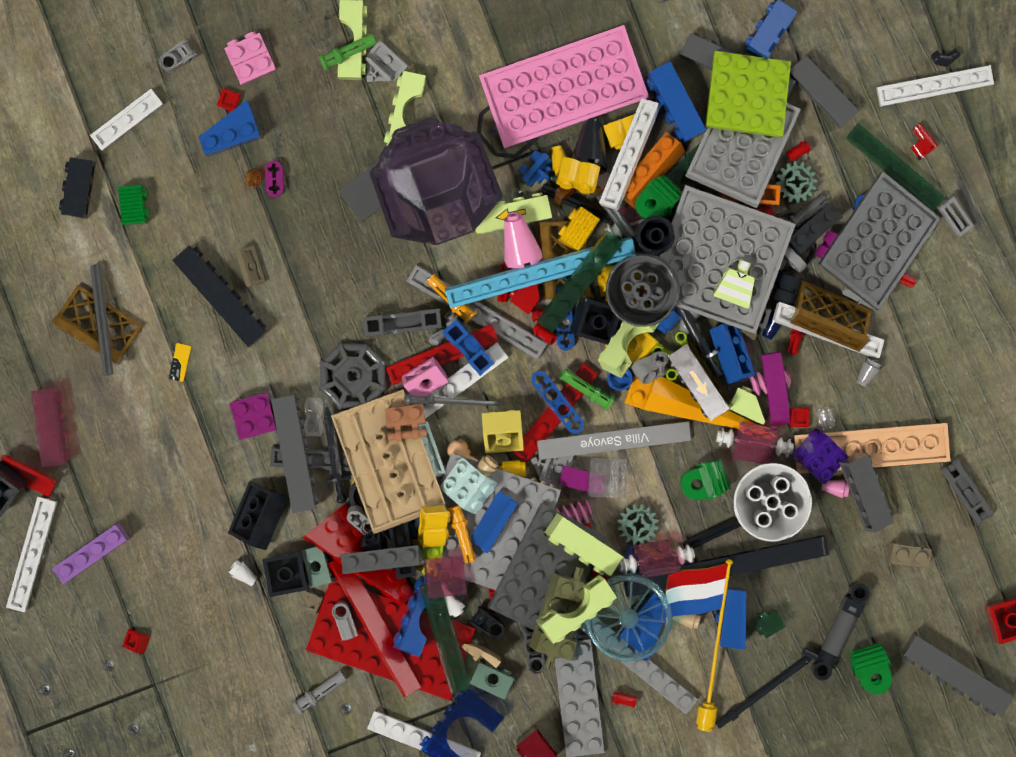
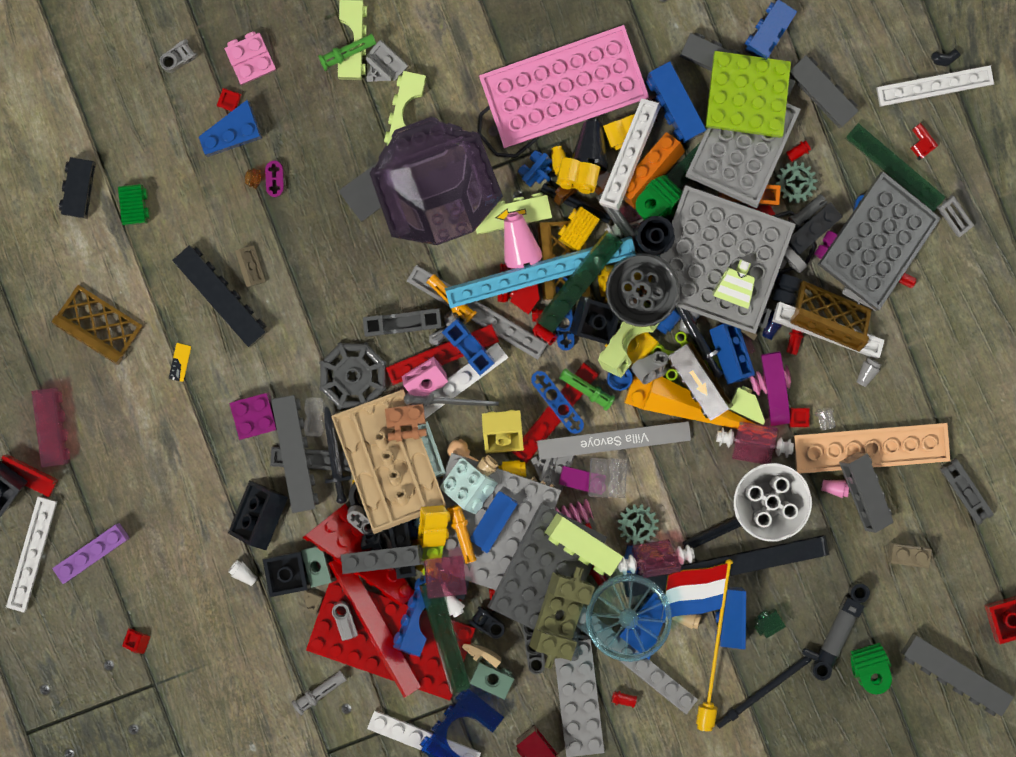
white plate [90,89,164,151] -> none
dark grey axle [90,264,114,376] -> none
yellowish green arch [536,575,617,644] -> none
green piece [680,460,731,501] -> none
dark purple bracket [791,428,848,484] -> none

